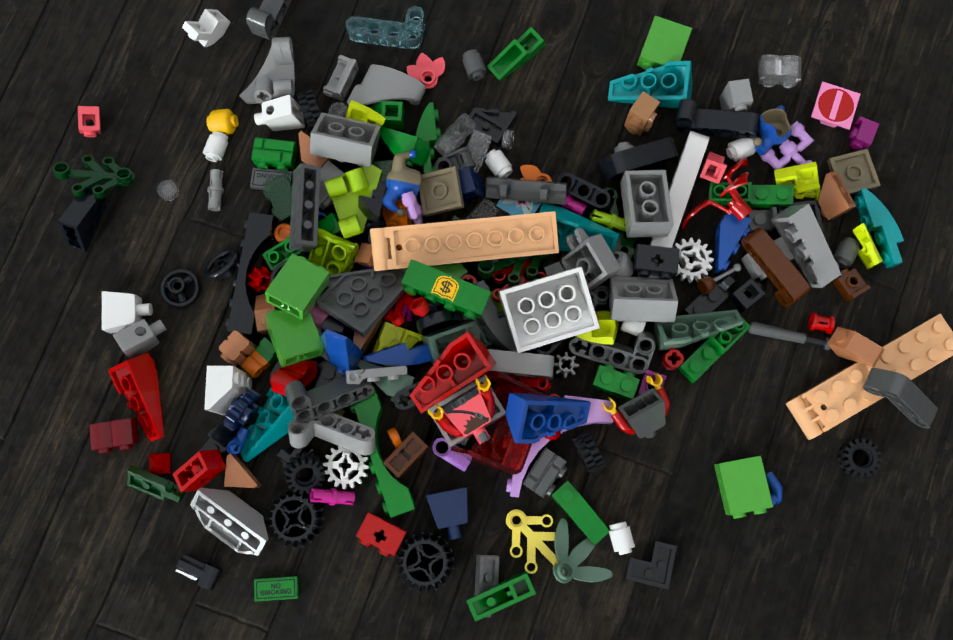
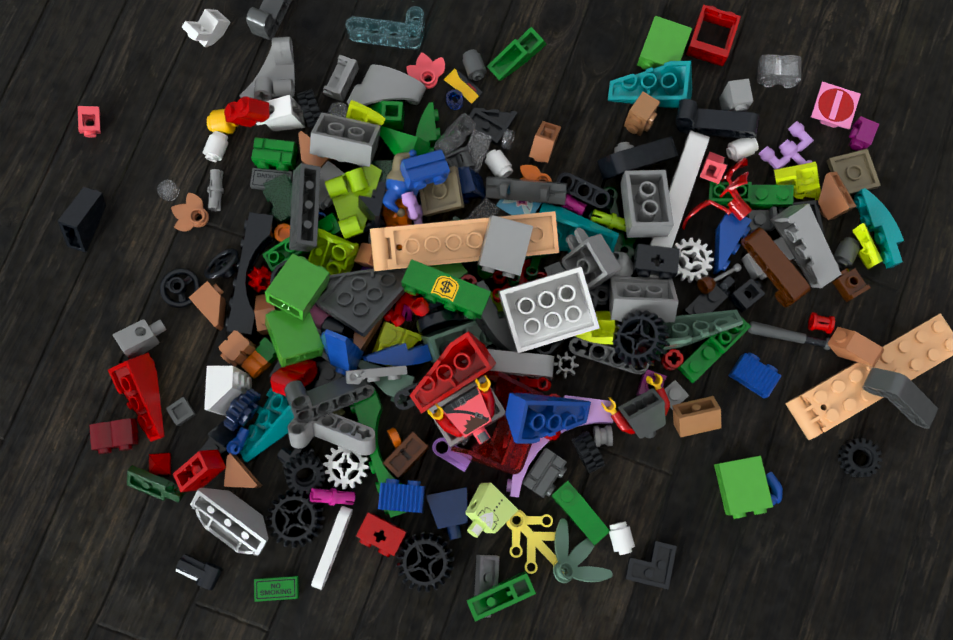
dark green plant [52,155,135,199] -> none
white torso [102,291,153,333] -> none
green brick [591,364,640,401] -> none
piece [753,105,792,155] -> none
none -> dark grey plate [166,397,197,426]
none -> nougat plate [171,193,209,232]
none -> nougat slope [188,281,226,331]
none -> red brick [224,96,270,127]
none -> white beam [311,506,353,590]
none -> blue brick [378,479,425,513]
none -> blue brick [400,150,450,190]
none -> yellow sticker [444,69,483,104]
none -> clear blue bush [446,89,463,110]
none -> yellowish green torso [466,482,518,538]
none -> light grey brick [477,215,533,279]
none -> nougat slope [529,121,561,163]
none -> light grey wheel [593,425,613,447]
none -> black gear [612,310,671,368]
none -> light grey plate [665,380,689,410]
none -> medium nougat brick [672,396,721,438]
none -> red window [686,4,741,66]
none -> blue brick [728,353,781,398]

